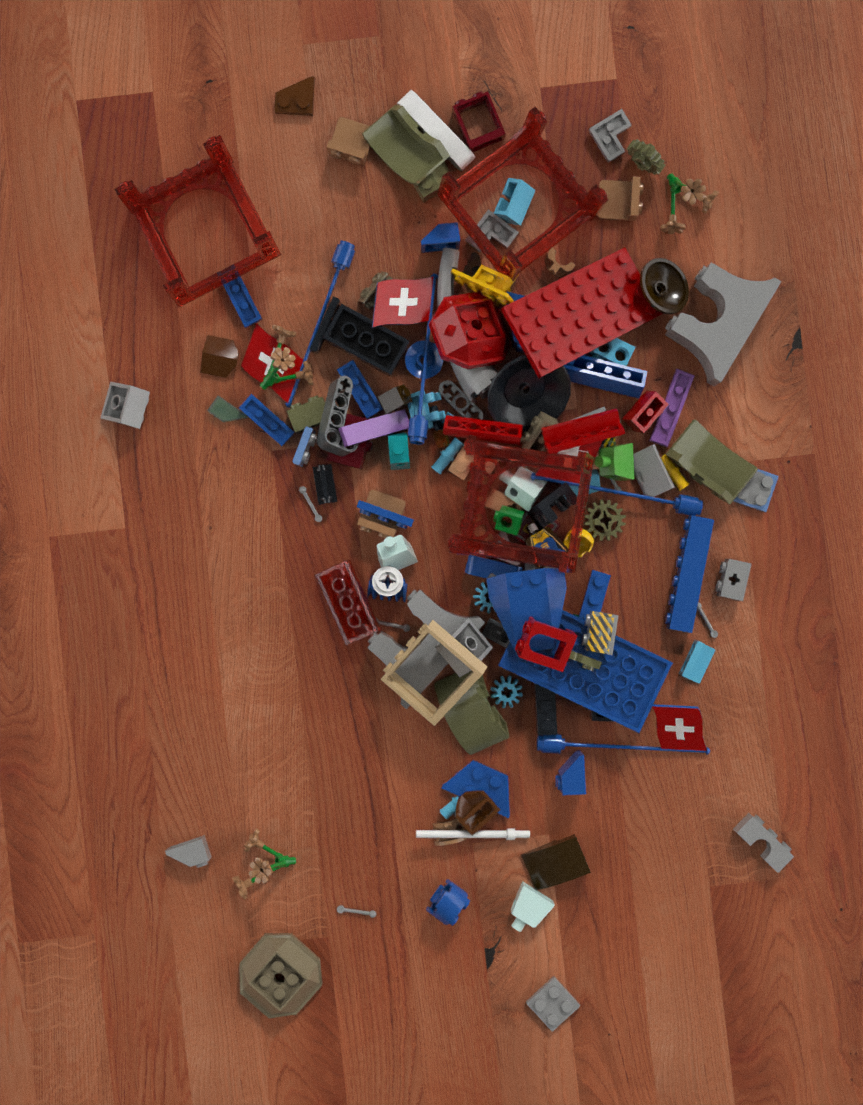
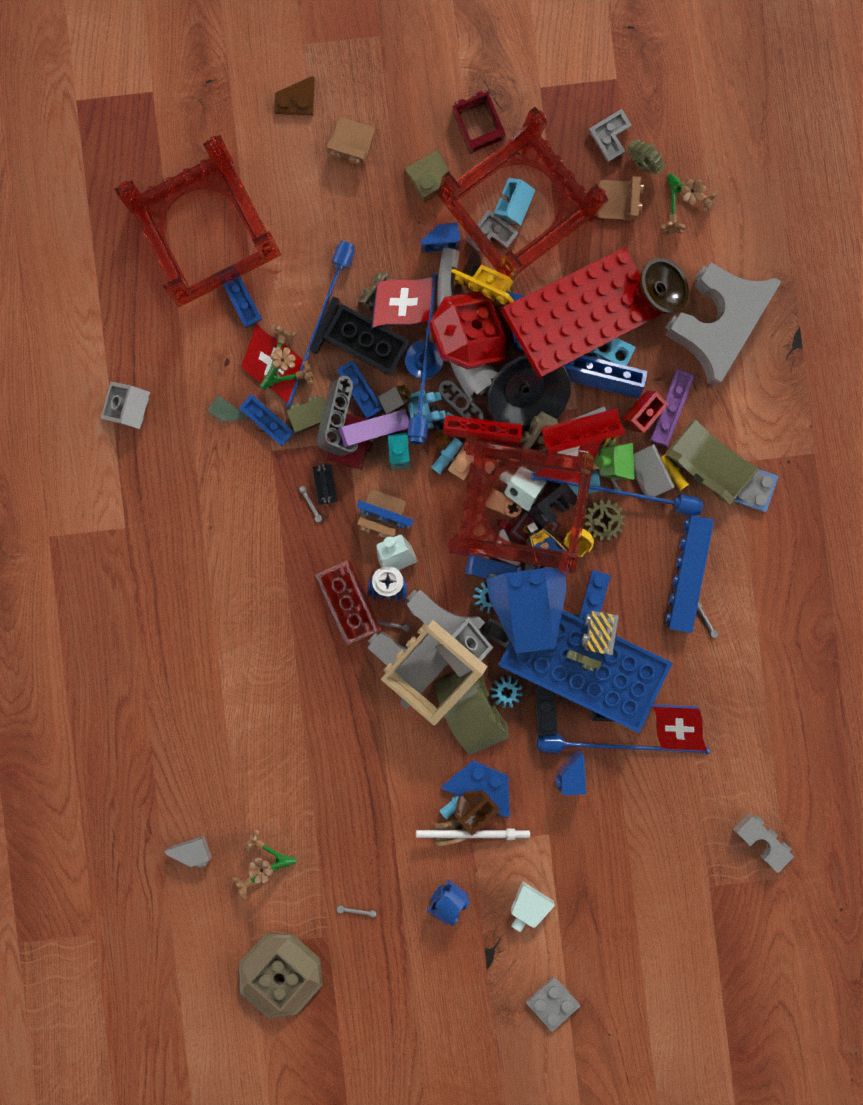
reddish brown slope [200,335,239,378] -> none
medium blue piece [292,426,317,467] -> none
olive panel [362,105,450,185] -> none
white beam [397,90,475,171] -> none
green brick [493,505,524,536] -> none
red panel [515,616,577,672] -> none
dark brown slope [521,834,591,890] -> none
medium nougat piece [545,248,576,277] -> none
medium azure panel [679,640,715,683] -> none
light grey brick [715,559,751,601] -> none

